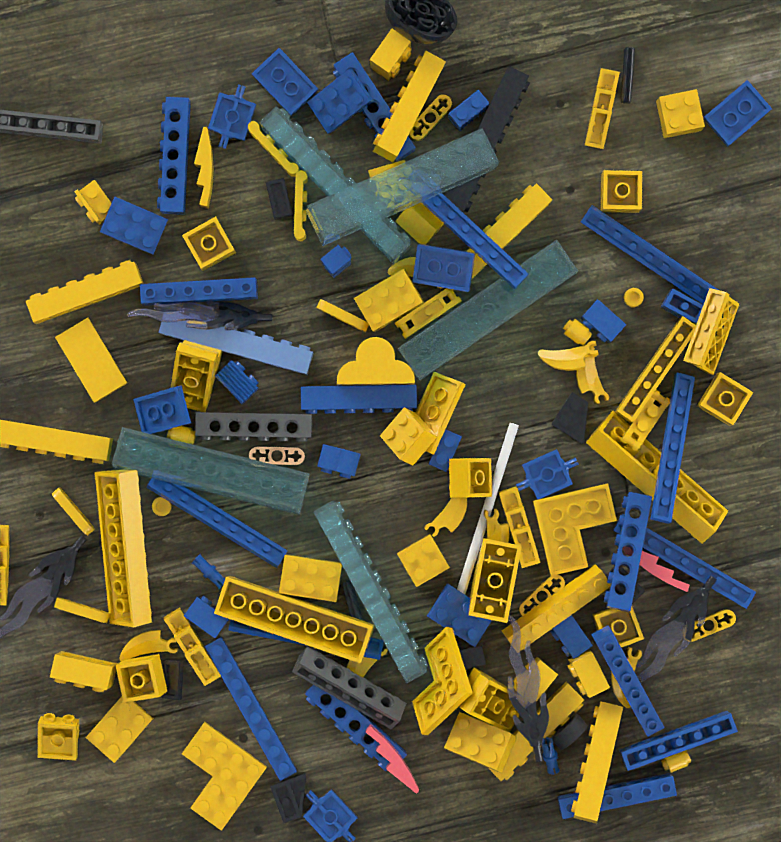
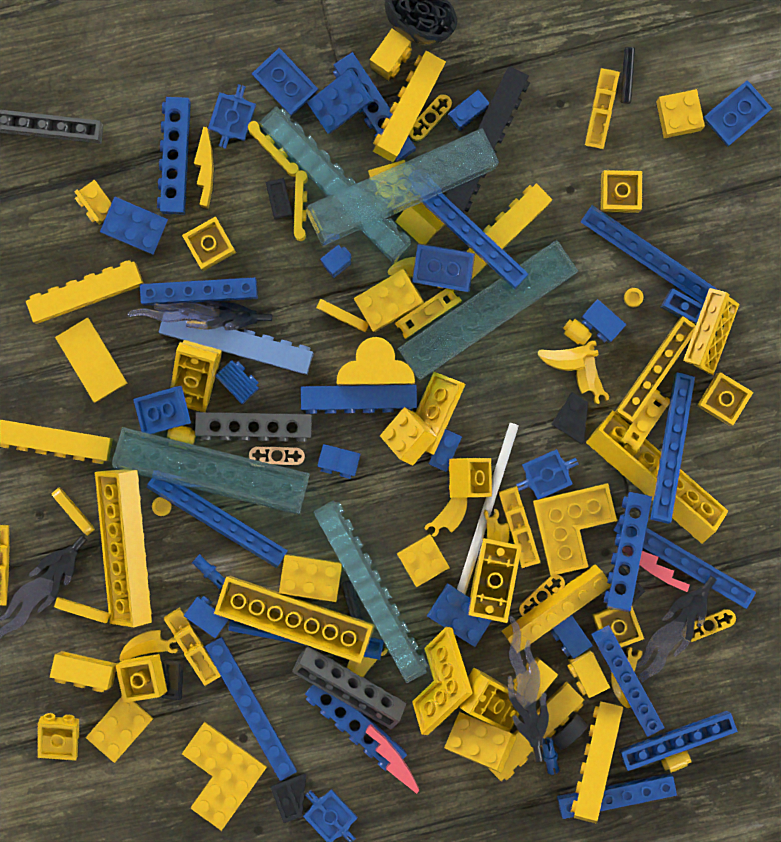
black plate [459,645,486,669] -> none

